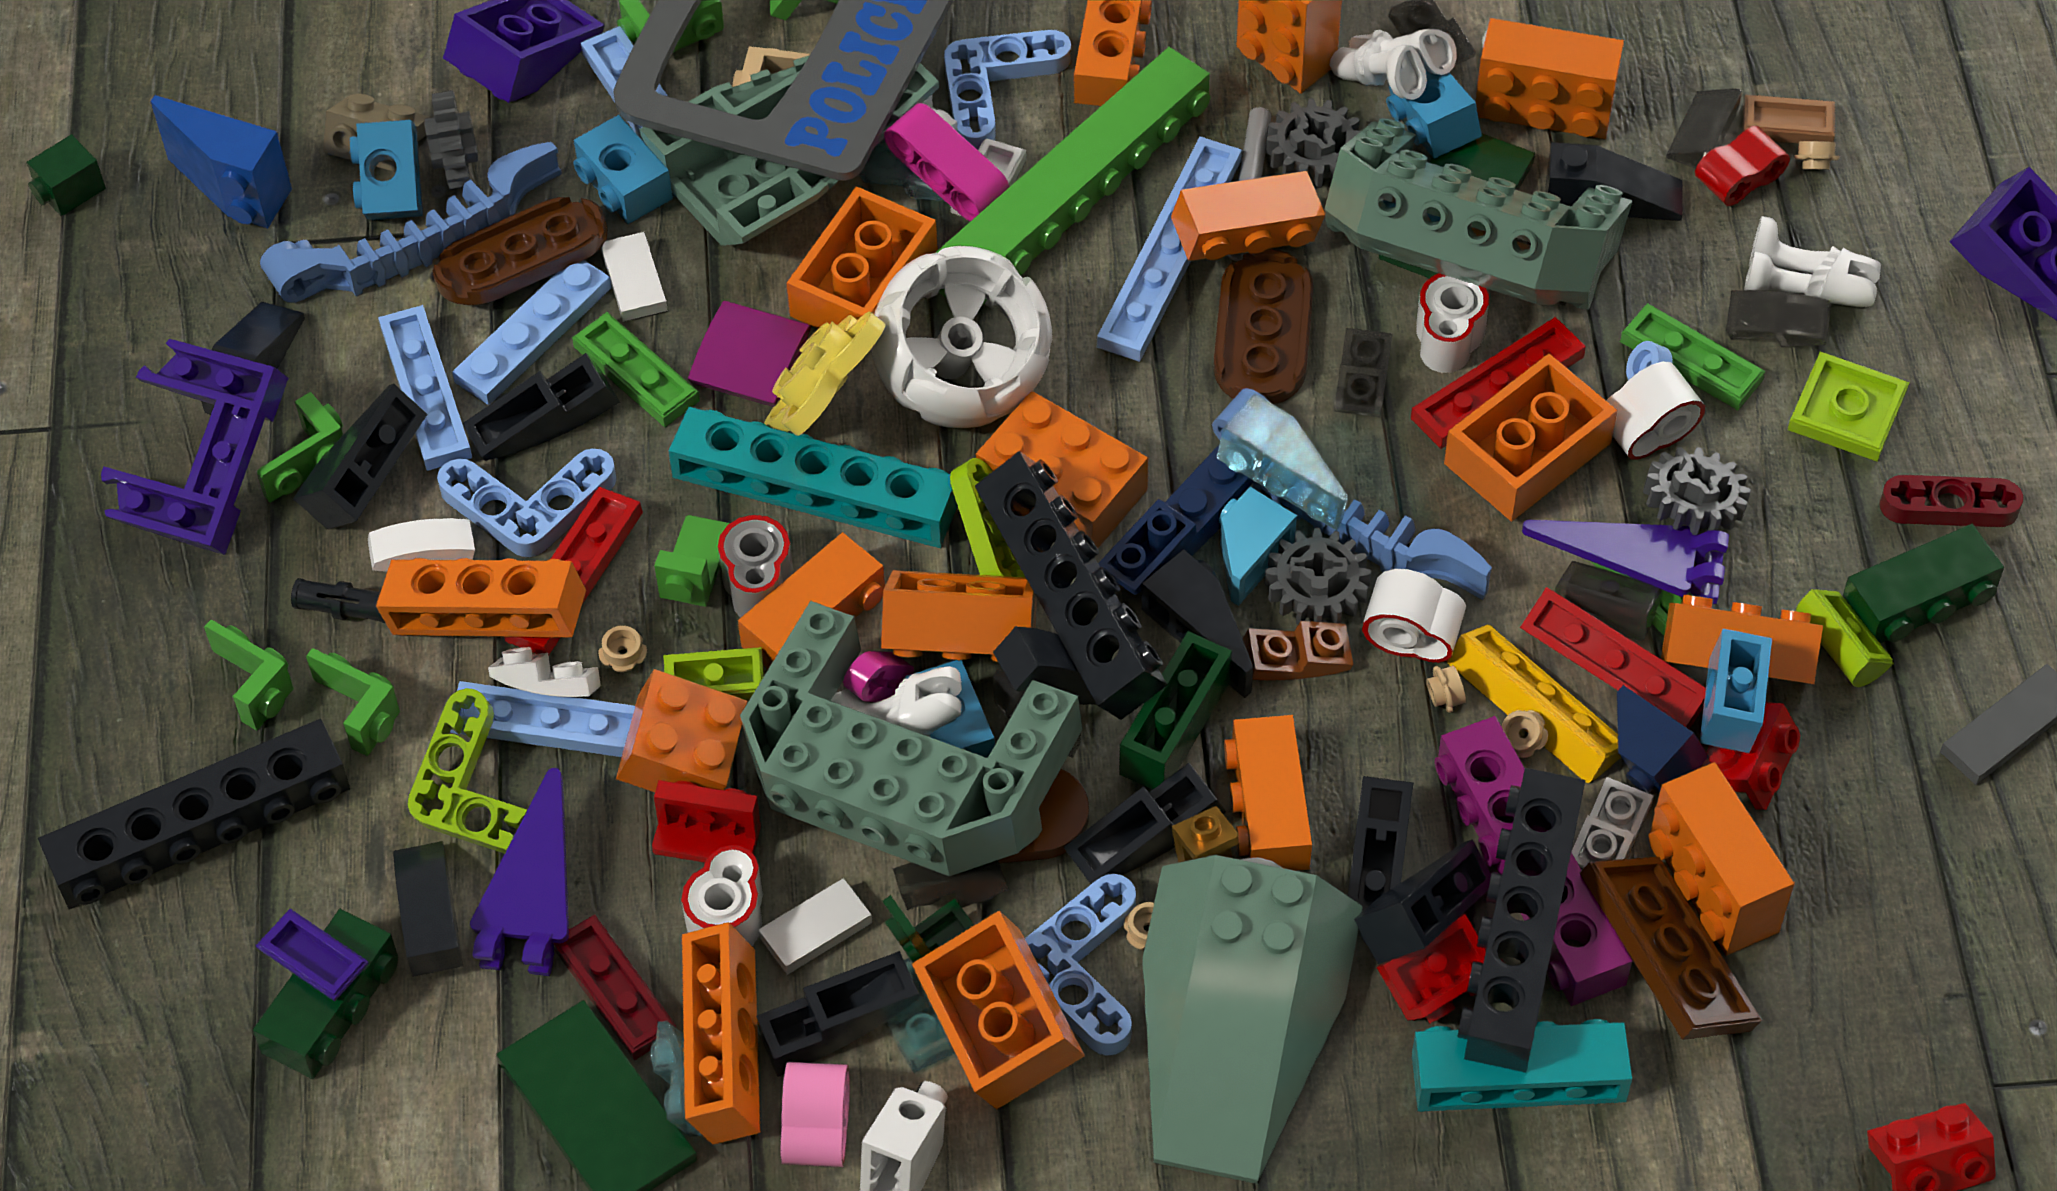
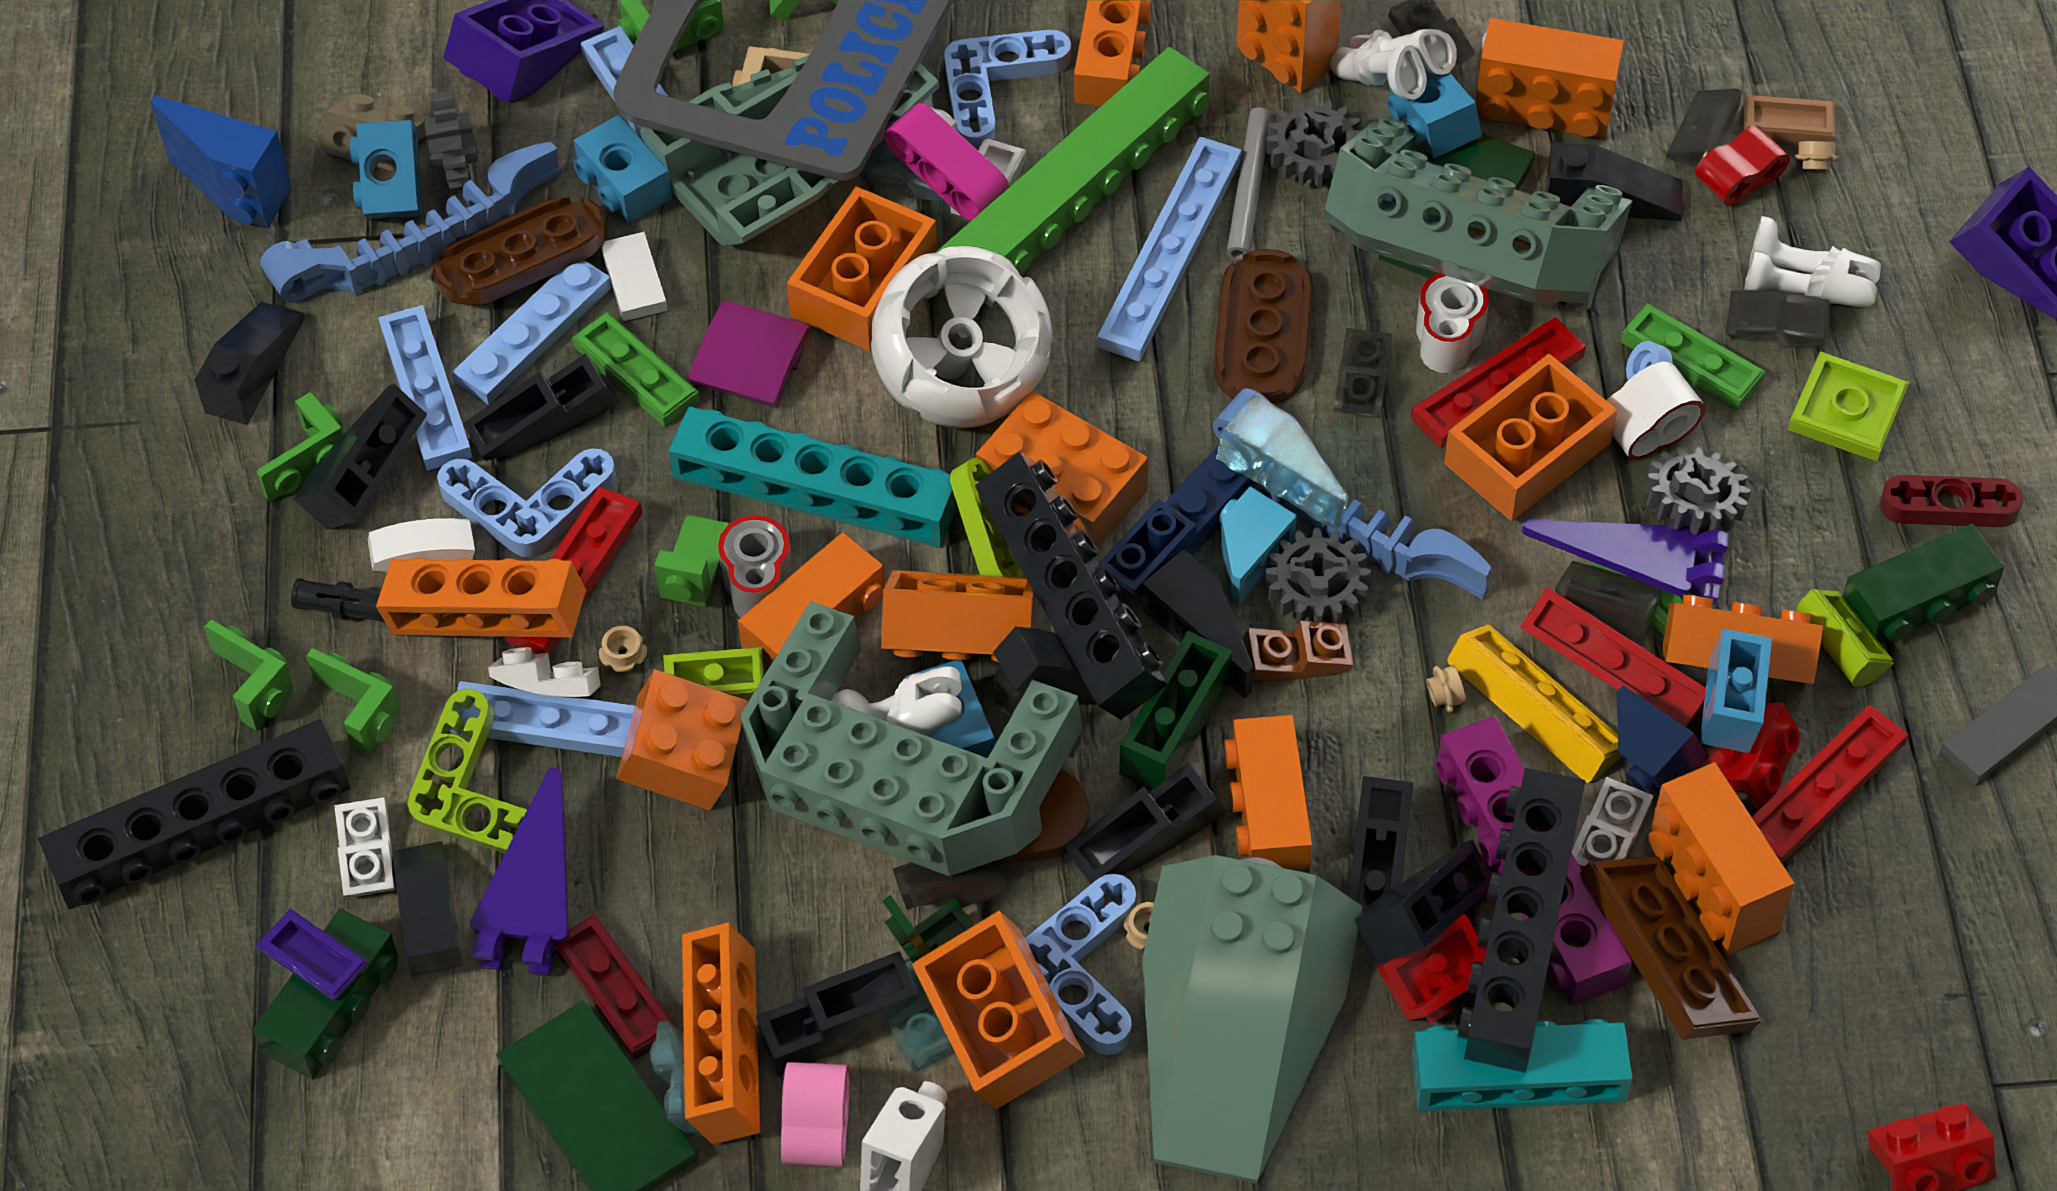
dark green brick [26,134,106,216] -> none
dark purple wedge [101,339,288,555] -> none
red bracket [652,780,761,863] -> none
white piece [681,845,763,946] -> none
white tile [758,878,872,975] -> none
light yellow plant [764,311,885,436] -> none
dark pink beam [843,651,914,702] -> none
orange brick [1171,171,1325,261] -> none
pearl gold bracket [1172,806,1239,863] -> none
white piece [1362,569,1466,663] -> none
tan plate [1501,710,1548,758] -> none
none -> white slope [334,797,395,898]
none -> red plate [1752,704,1909,864]

